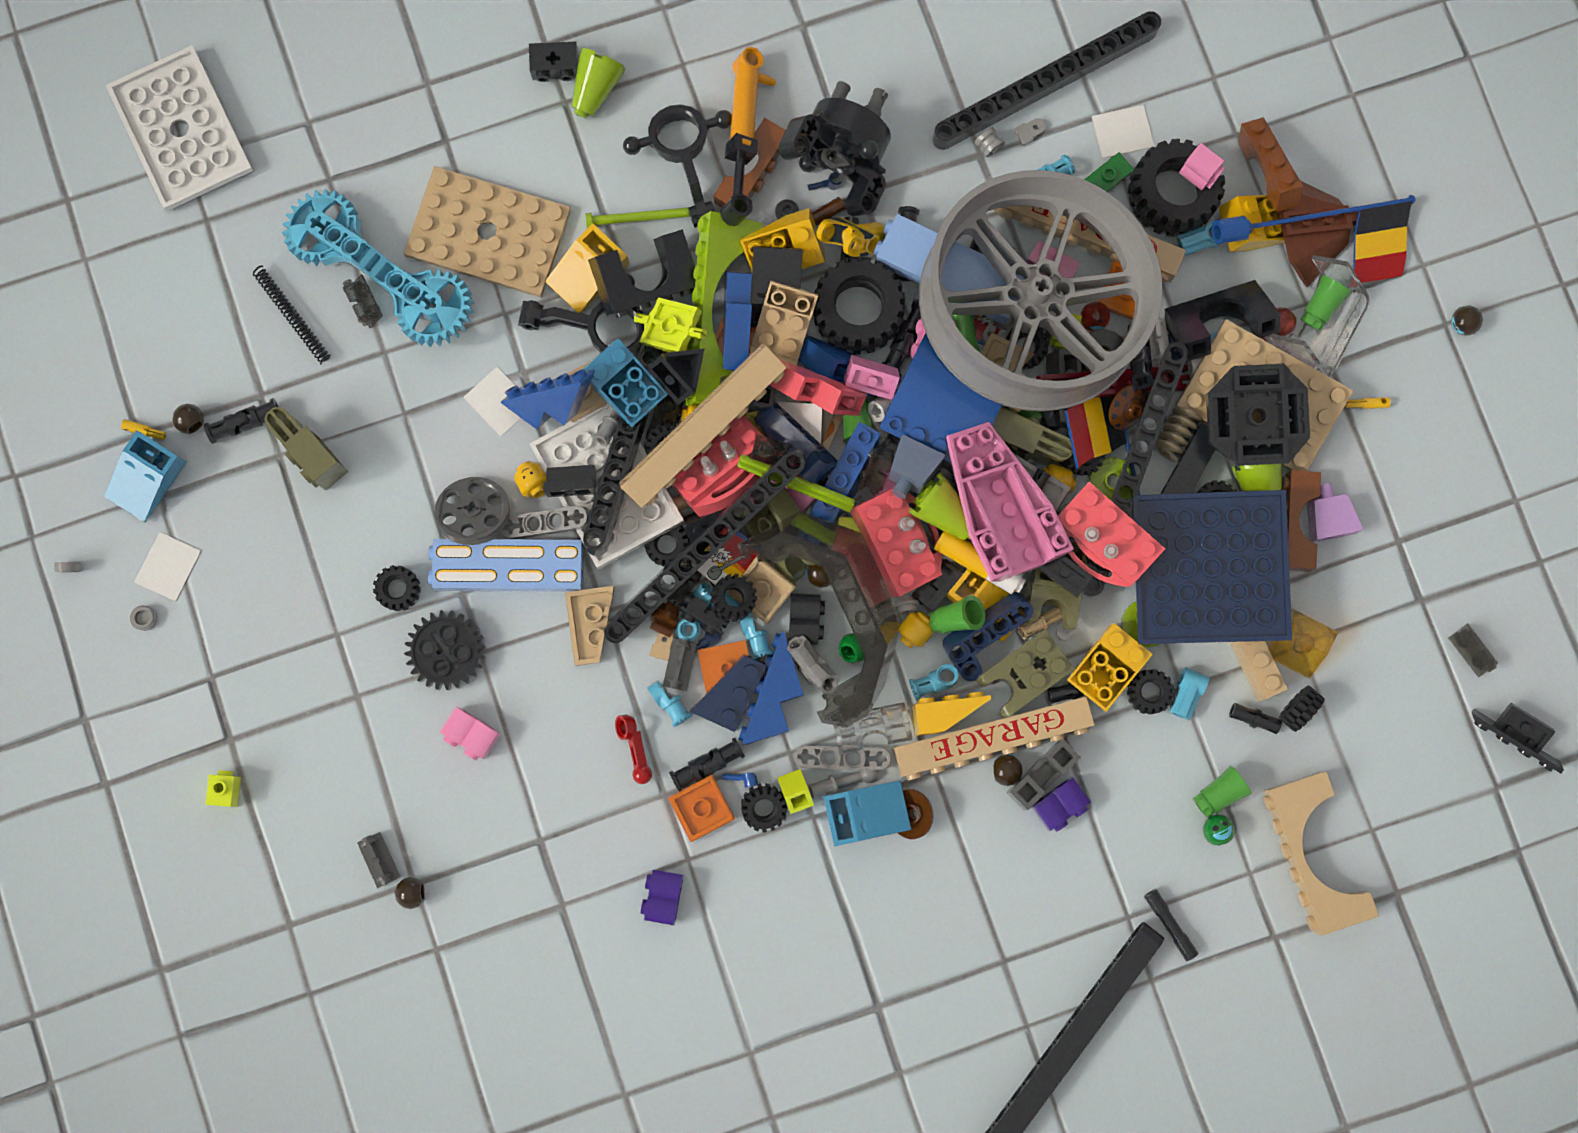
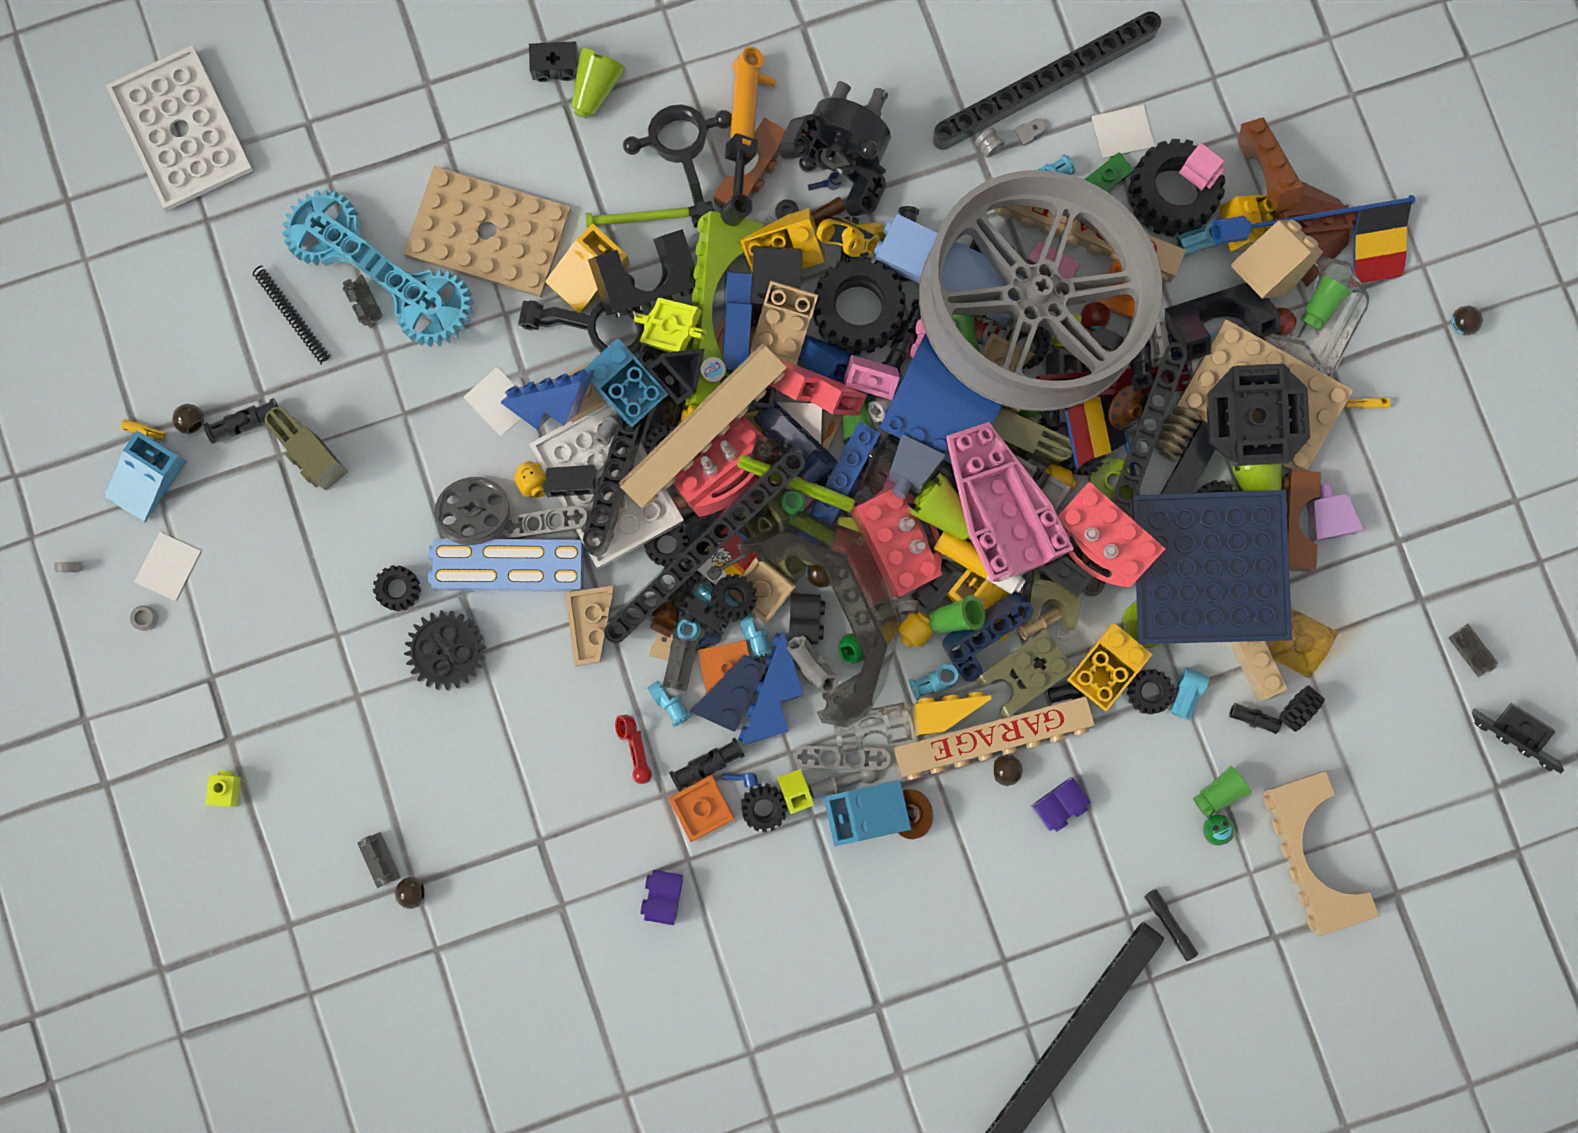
bright pink brick [440,707,501,760] -> none
dark grey arch [1006,739,1081,810] -> none
none -> light grey tile [701,357,726,382]
none -> green plate [781,489,806,515]
none -> tan slope [1231,220,1323,298]

